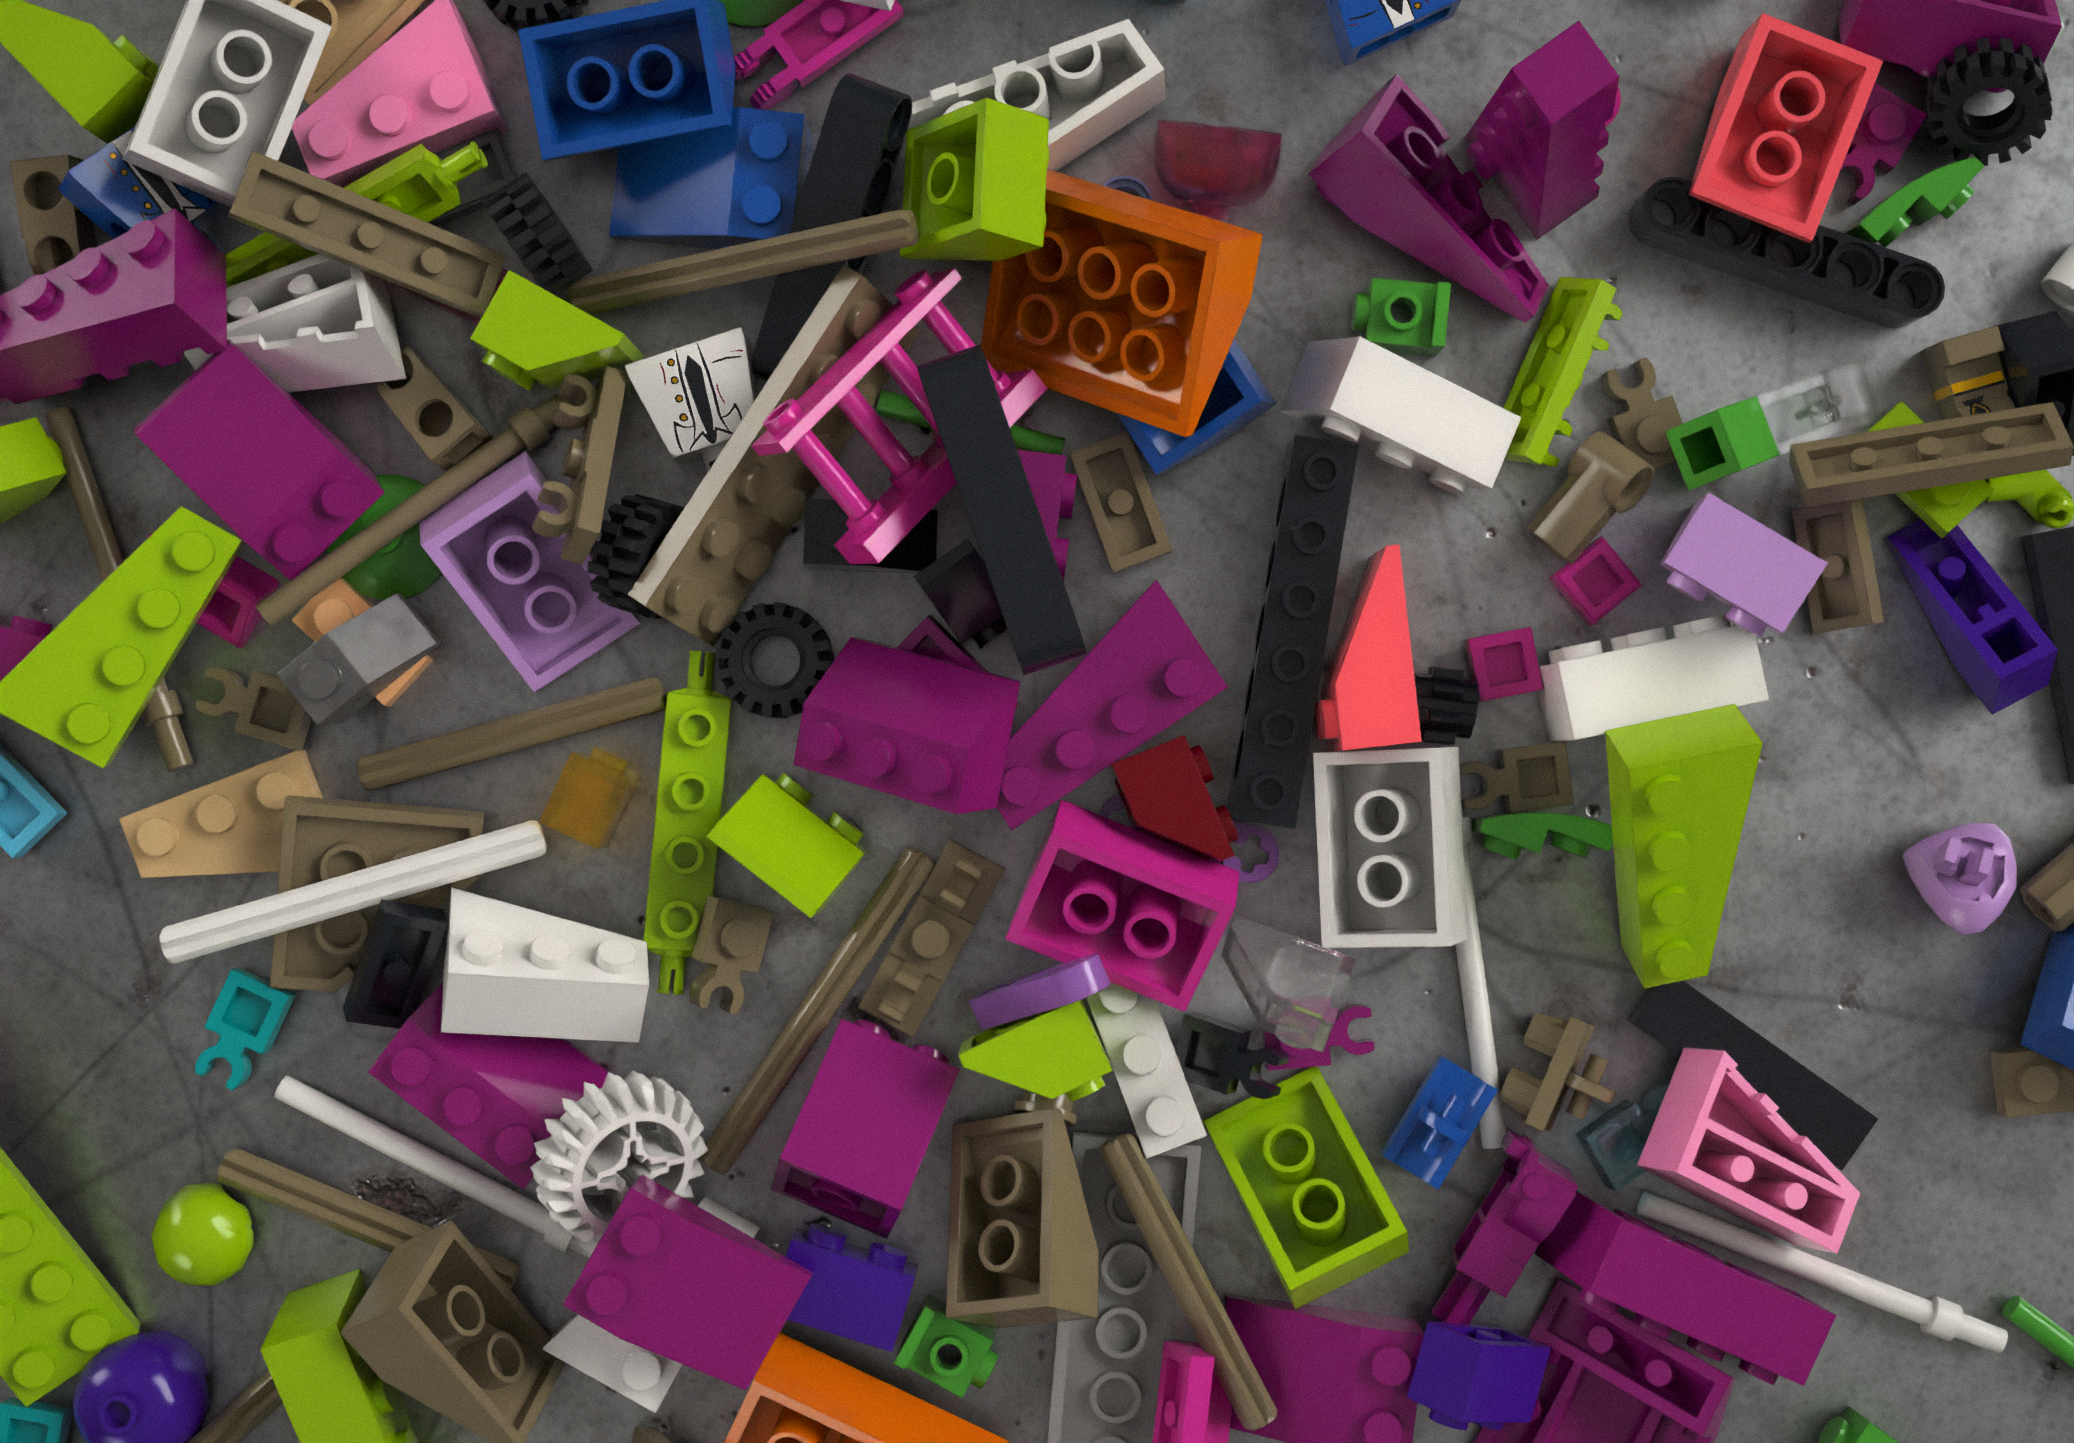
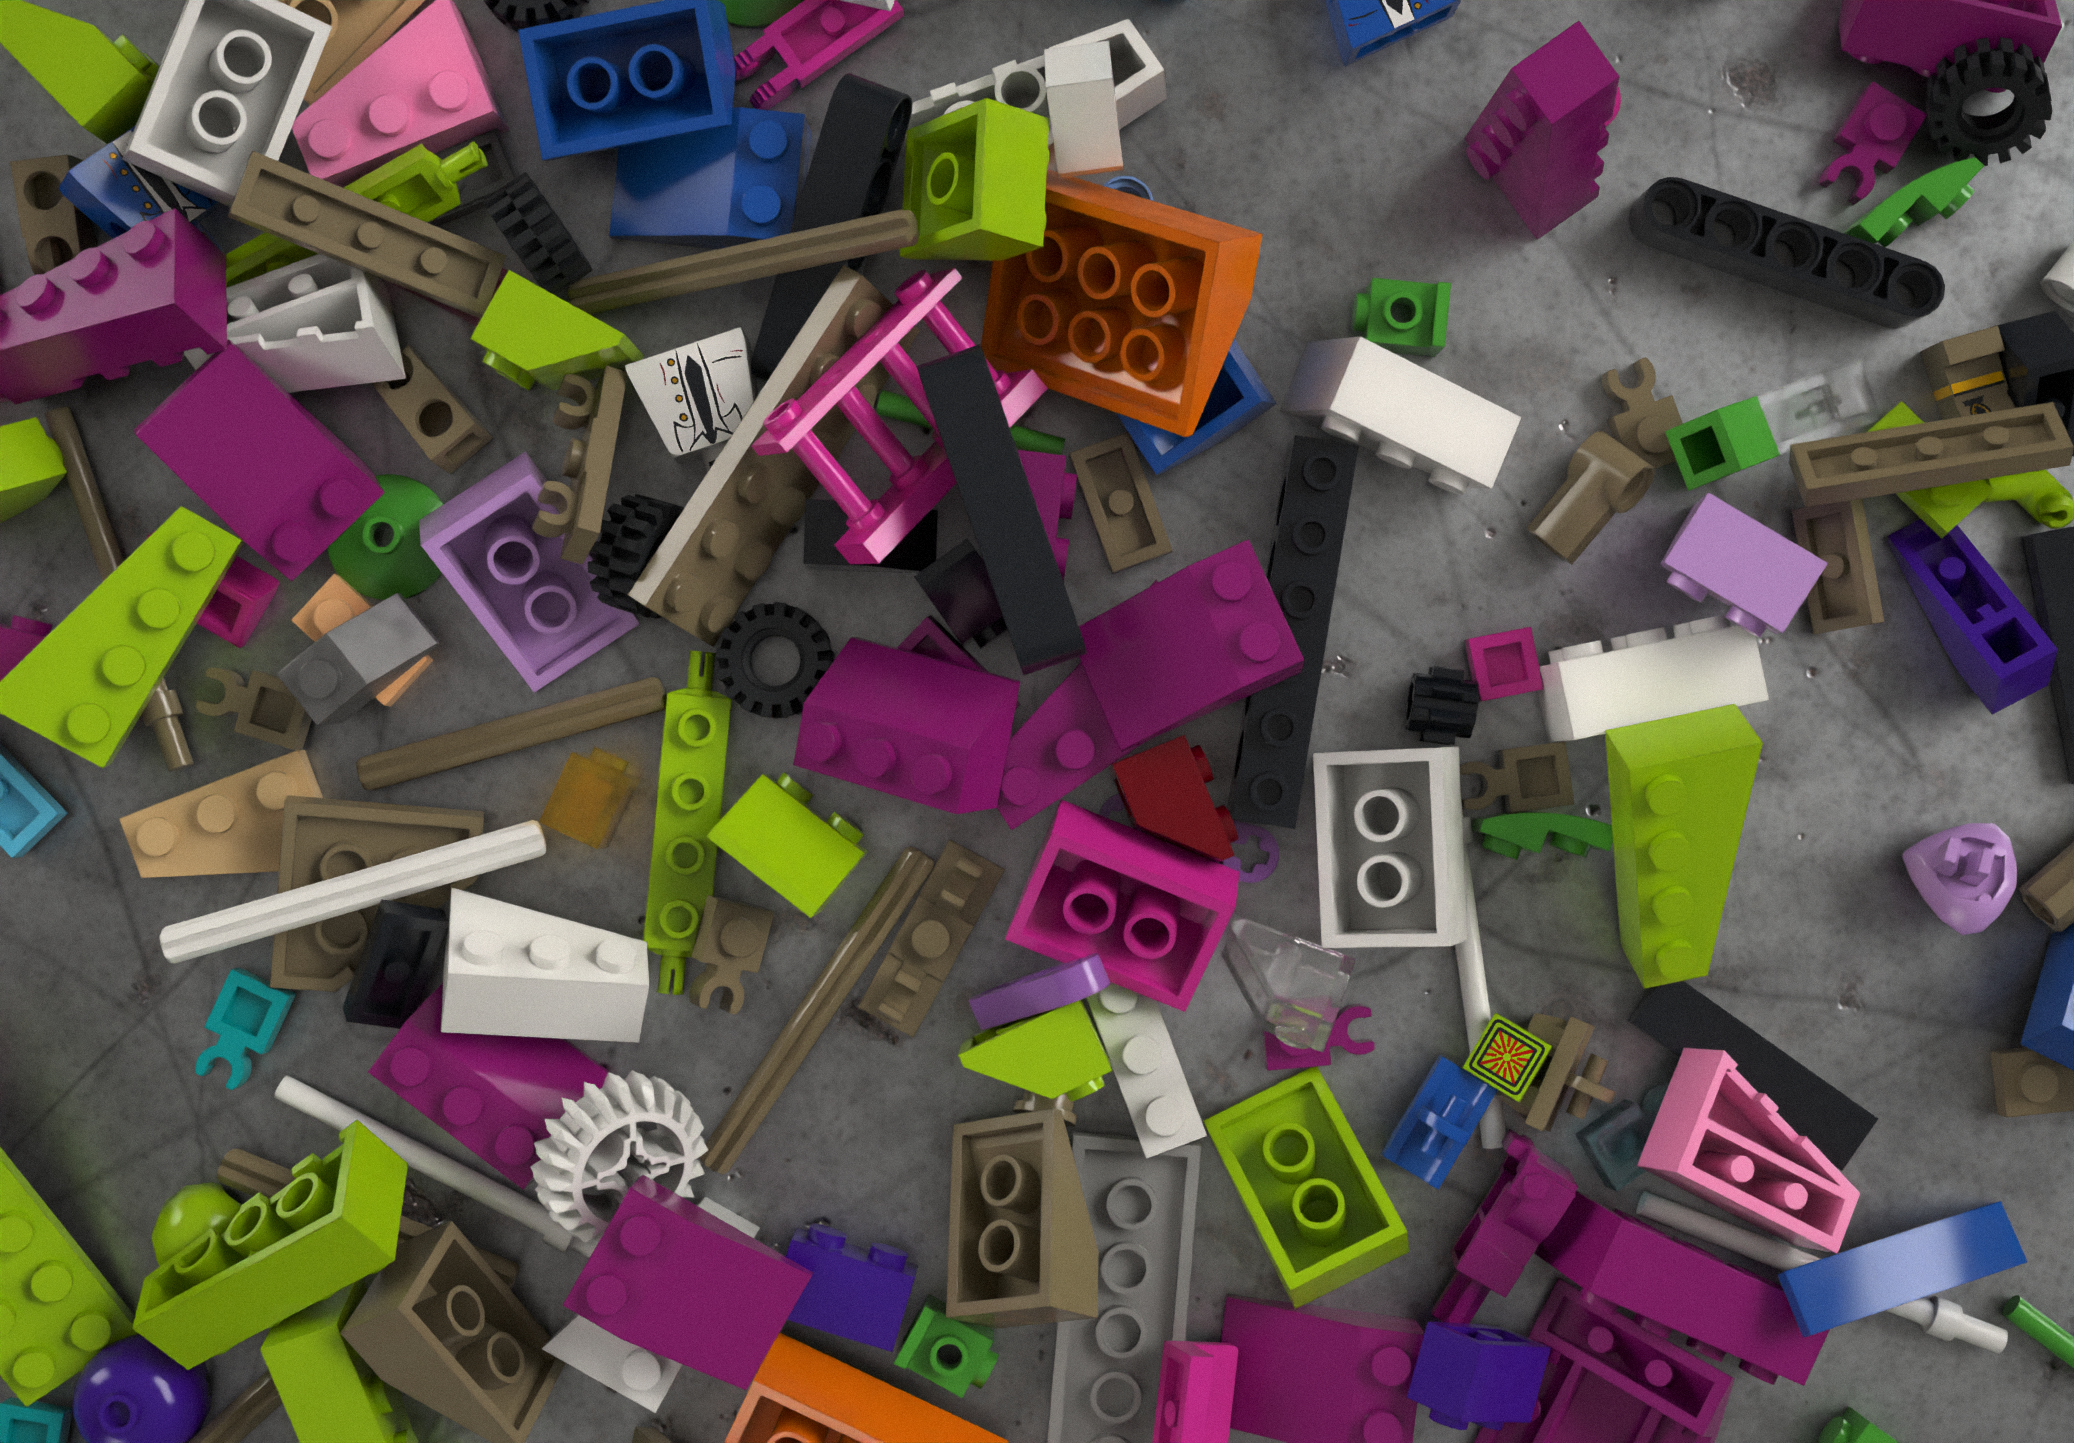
dark tan bar [255,393,579,627] -> none
magenta slope [770,1018,960,1239] -> none
dark tan axle [1100,1133,1277,1431] -> none
clear pink cylinder [1154,120,1283,220] -> none
black plate [1175,1011,1289,1099] -> none
magenta wedge [1308,74,1549,323] -> none
coral slope [1313,544,1422,752] -> none
lime plate [1503,277,1623,467] -> none
dark pink tile [1549,536,1642,626] -> none
coral slope [1688,13,1883,243] -> none
none -> lime wedge [132,1119,408,1370]
none -> white slope [1044,41,1124,178]
none -> magenta slope [1079,539,1304,752]
none -> tile [1462,1013,1553,1102]
none -> blue slope [1777,1201,2028,1338]

